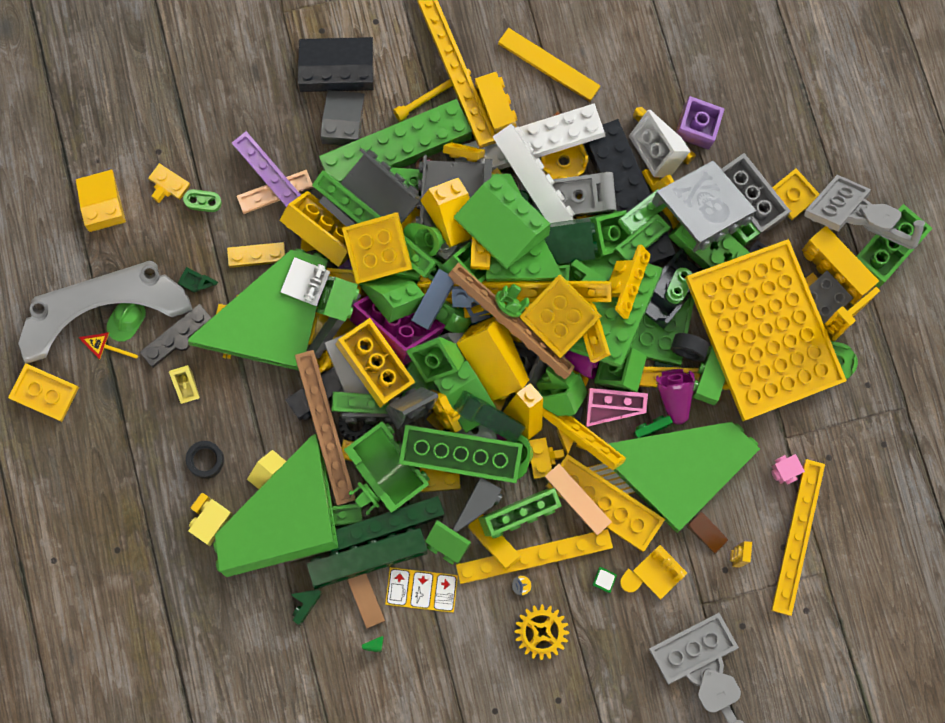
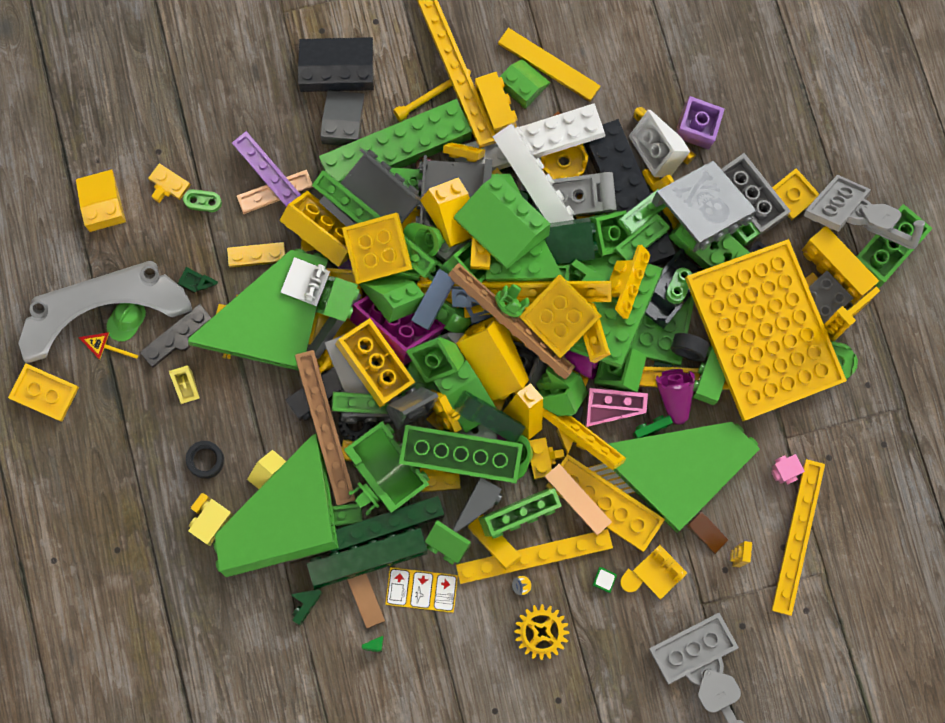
none -> bright green slope [500,59,550,109]

